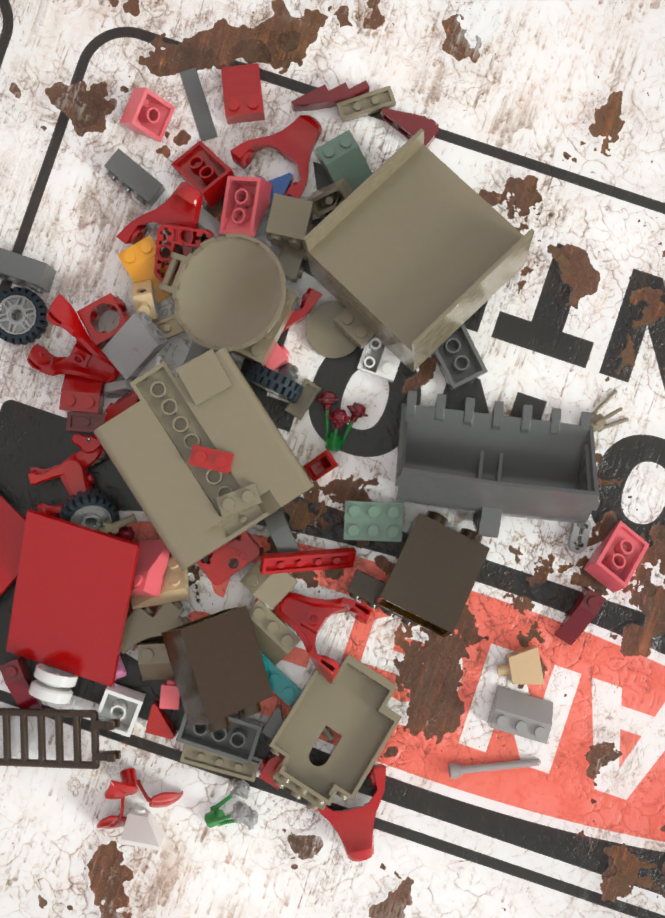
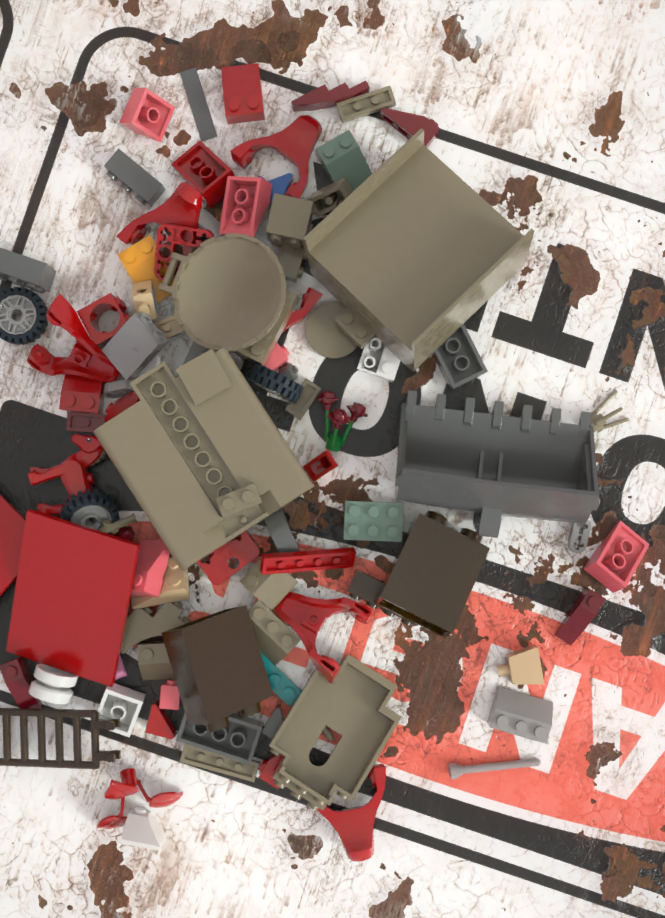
red plate [188,444,234,474] -> none
light grey plant [205,778,258,830] -> none

